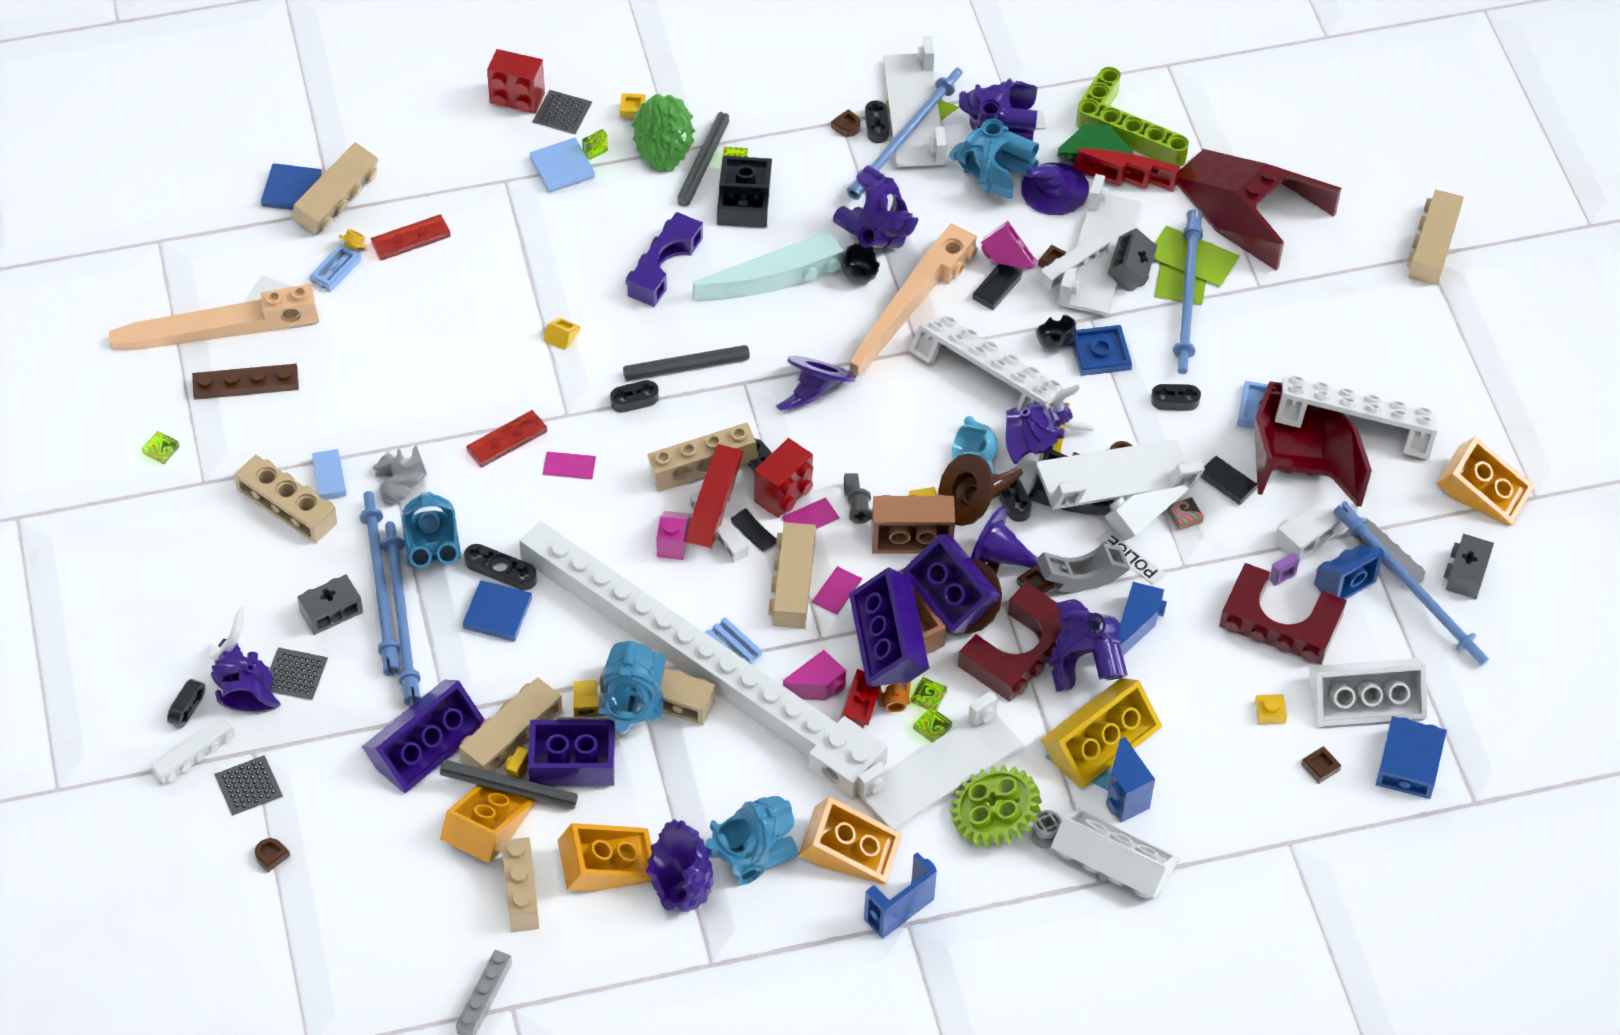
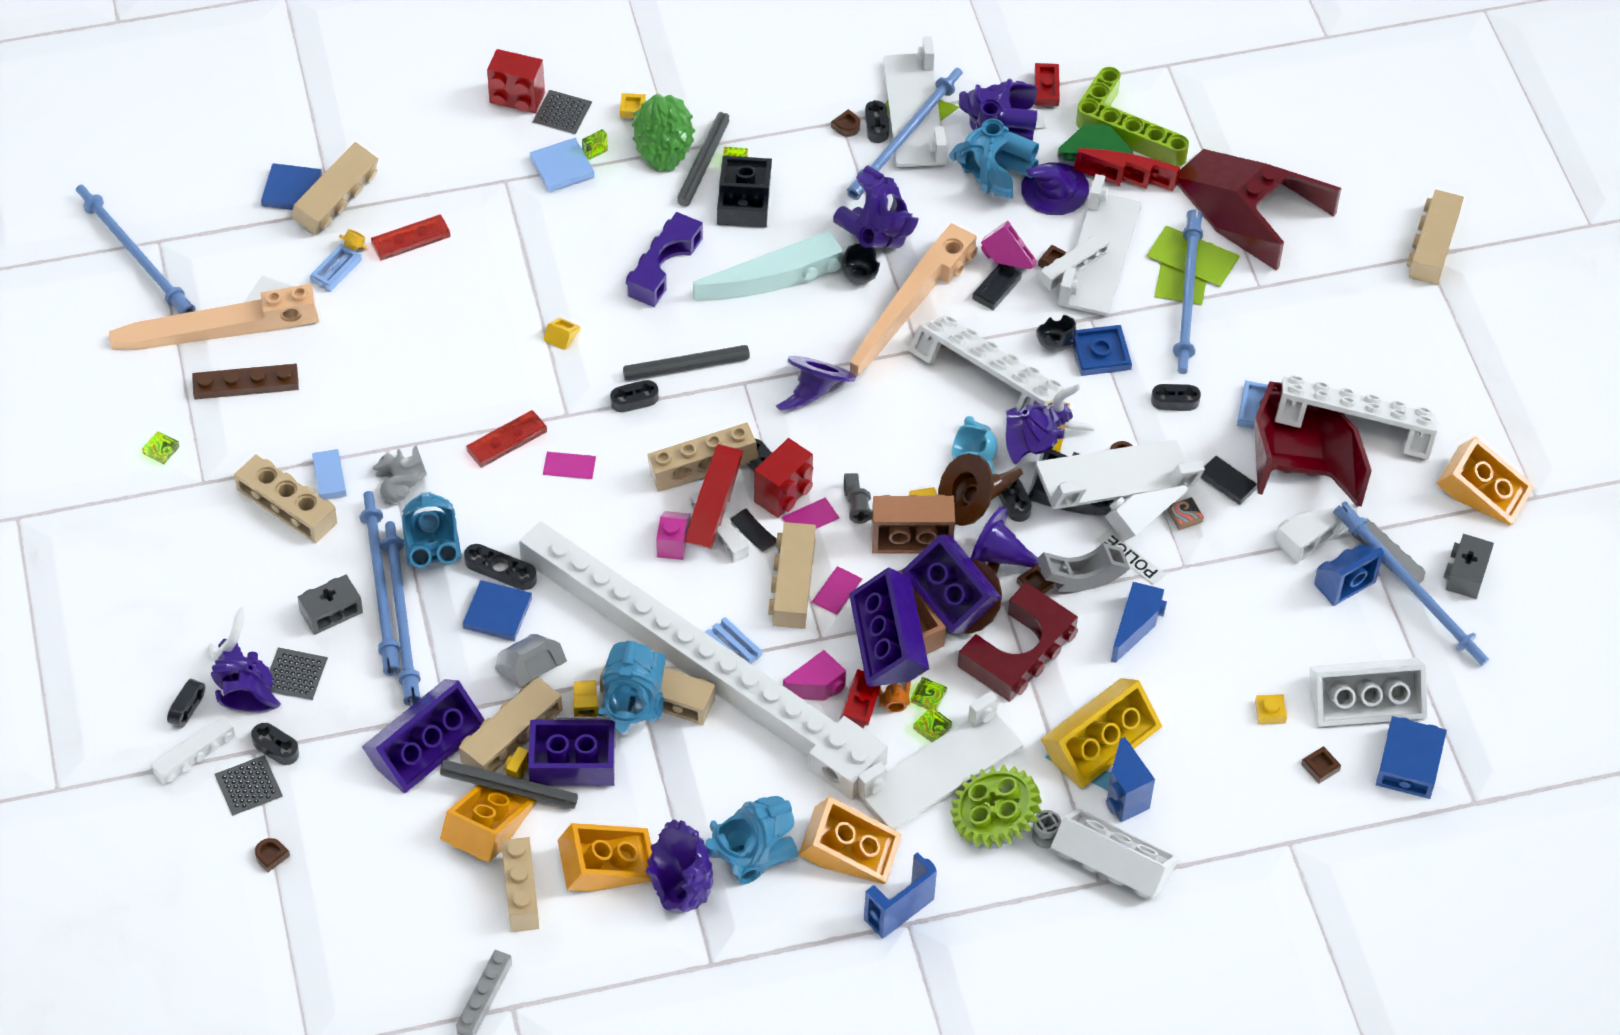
dark purple helmet [1046,599,1128,693] -> none
dark grey brick [1107,228,1157,292] -> none
dark red arch [1219,563,1347,665] -> none
medium lavender tile [1269,553,1300,586] -> none
none -> medium blue bar [75,184,196,314]
none -> black beam [251,723,300,765]
none -> light grey slope [495,634,567,688]
none -> red plate [1034,63,1060,106]

